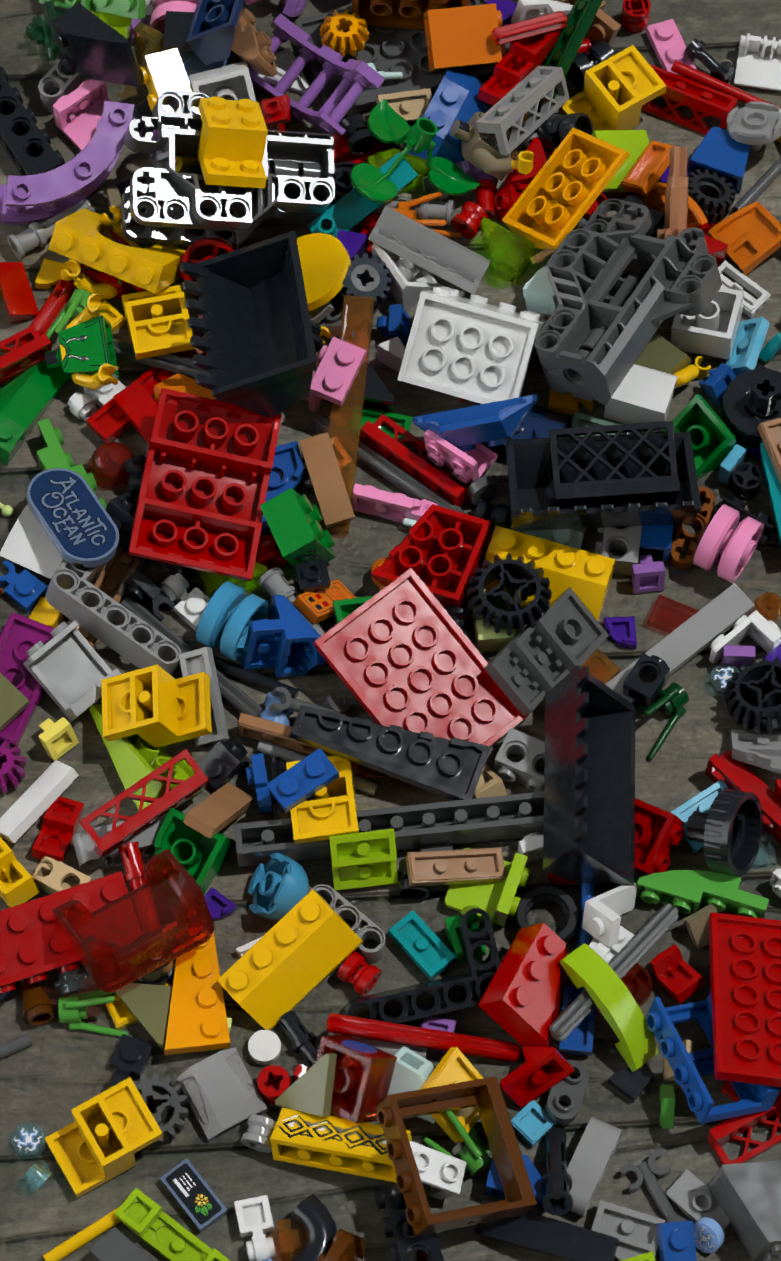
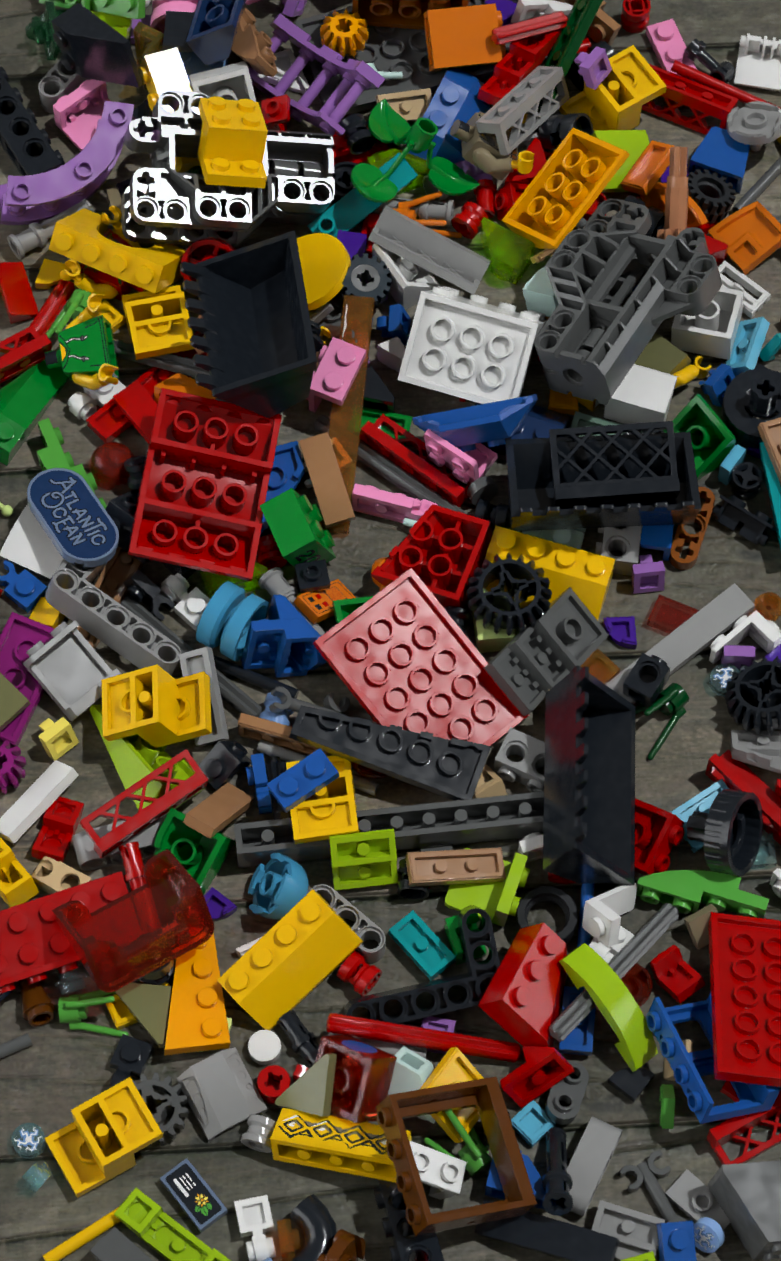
bright pink wheel [693,504,764,584] -> none
none -> medium lavender tile [574,46,612,90]

